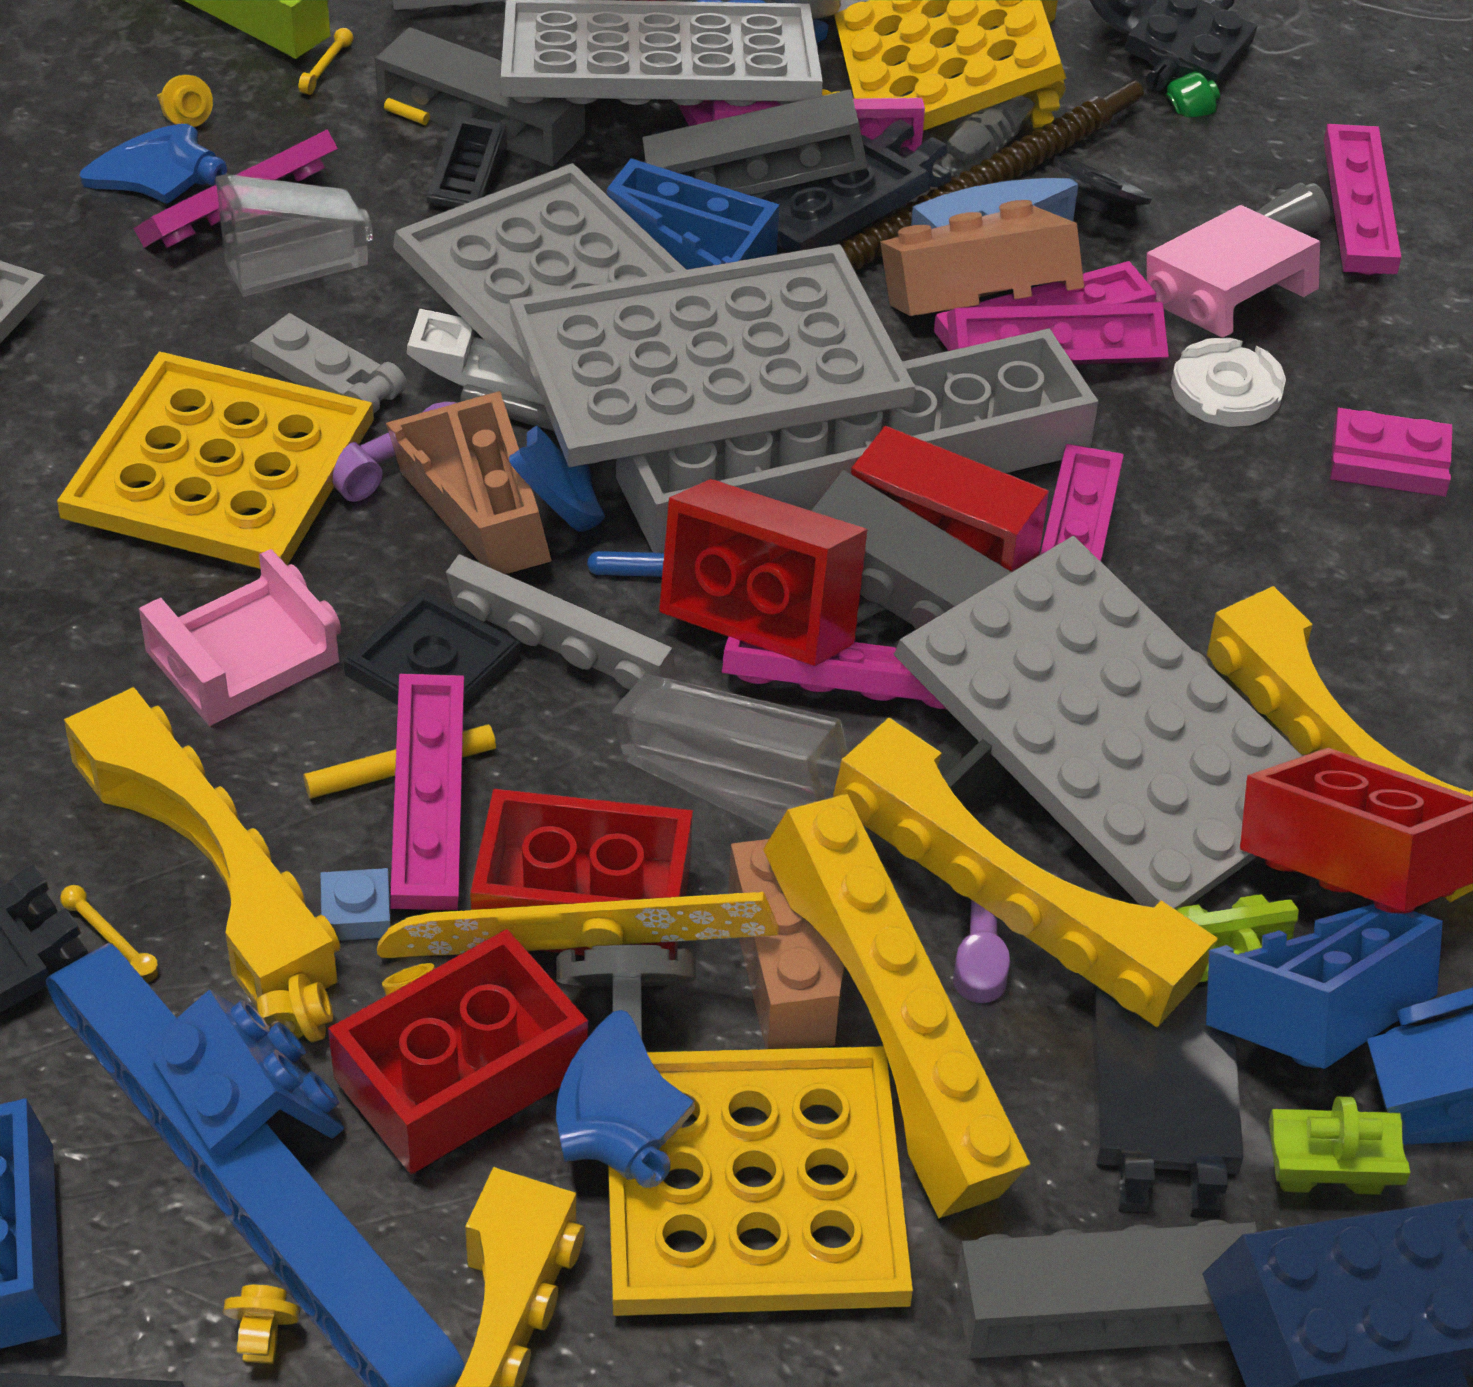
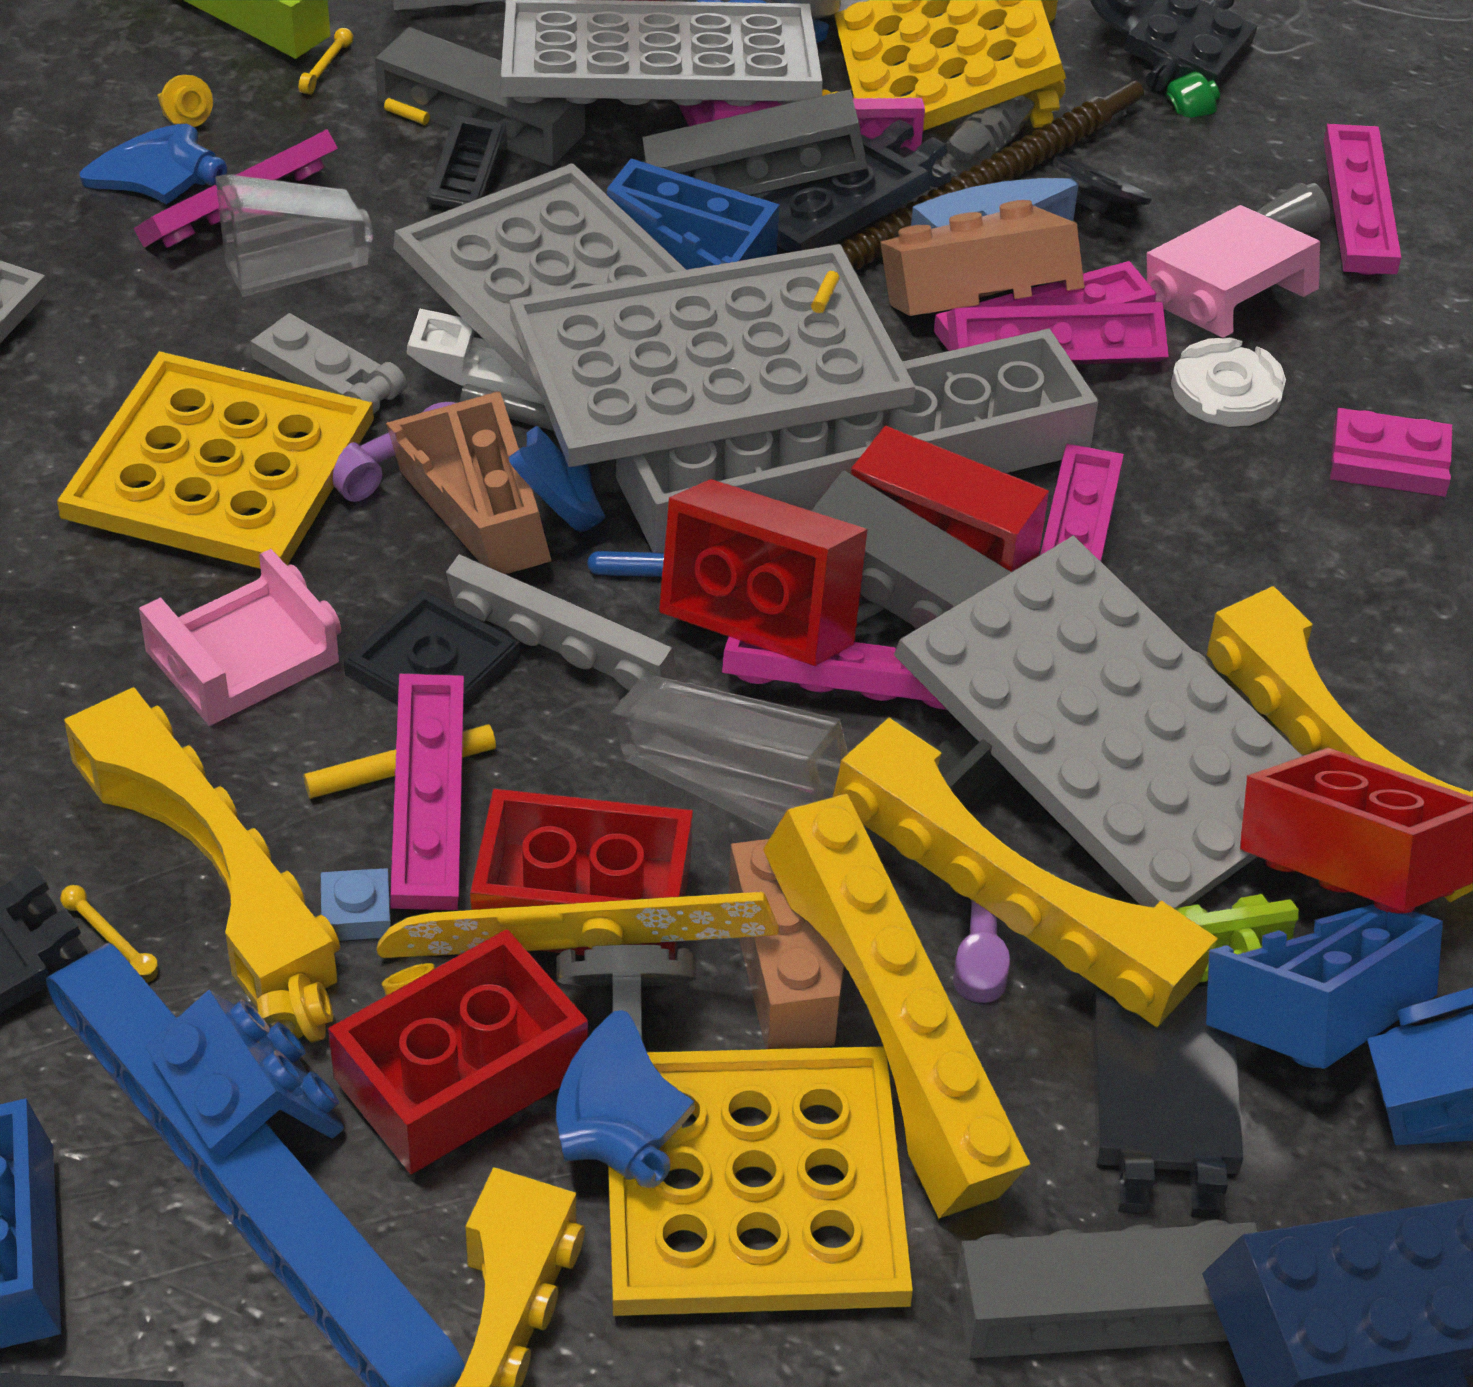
yellow plate [223,1285,300,1364] -> none
lime hips [1269,1097,1410,1195] -> none
none -> yellow piece [811,271,840,313]

